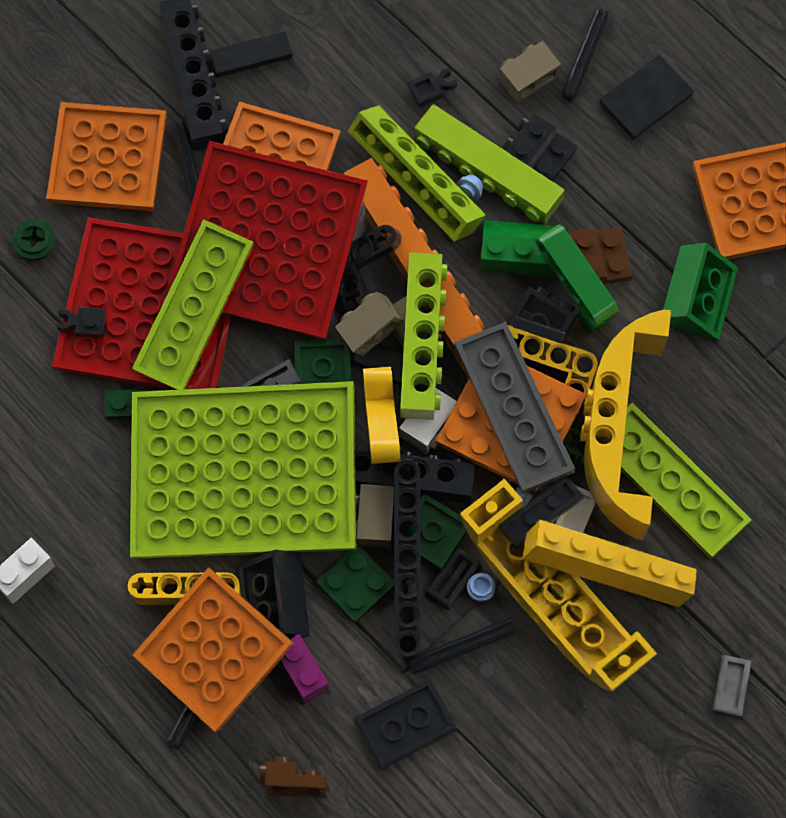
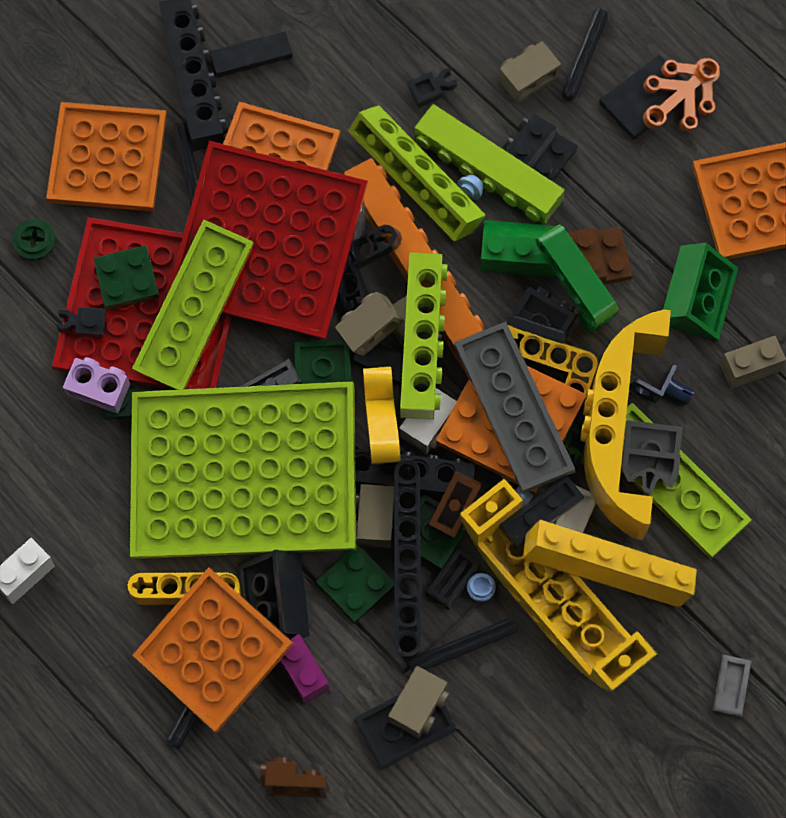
none -> lavender brick [63,357,130,414]
none -> dark green plate [93,245,159,311]
none -> dark tan brick [388,666,449,739]
none -> reddish brown brick [429,471,481,537]
none -> dark grey plate [622,420,683,495]
none -> dark blue bracket [629,363,695,405]
none -> orange plant [643,58,720,132]
none -> dark tan brick [720,336,786,389]

